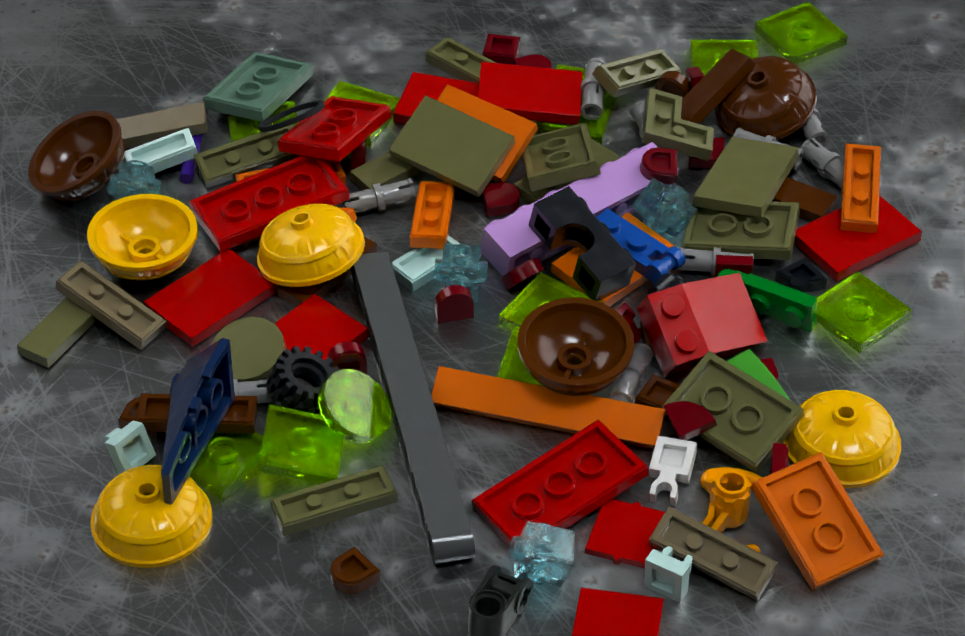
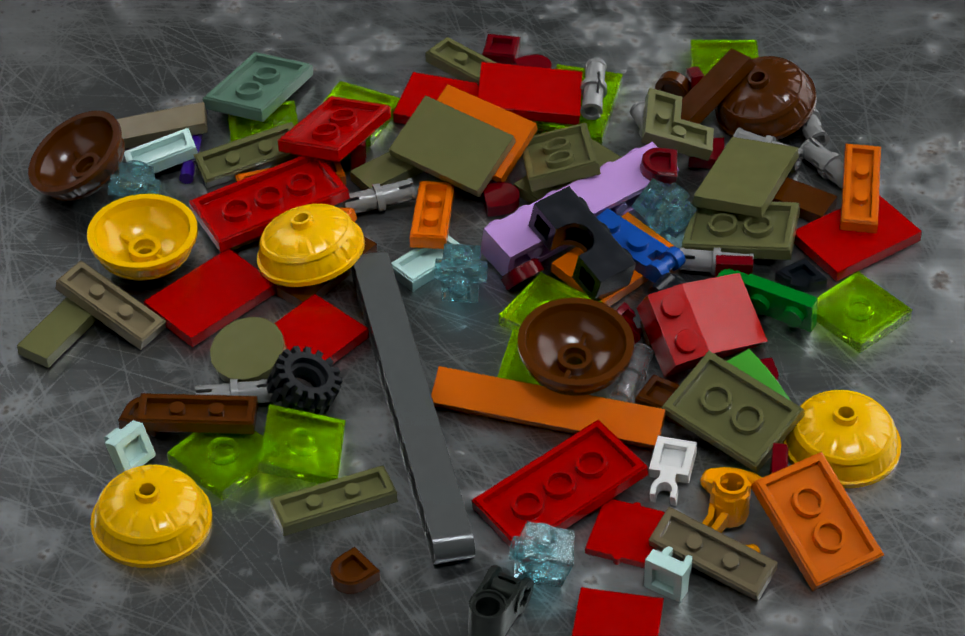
dark blue wedge [161,338,235,504] -> none
black piece [258,100,325,132] -> none
clear neon green tile [318,369,392,444] -> none
dark red tile [327,342,368,379] -> none
dark red tile [435,285,474,324] -> none
olive tile [592,48,682,98] -> none
dark red tile [663,401,717,440] -> none
clear neon green tile [755,1,848,65] -> none

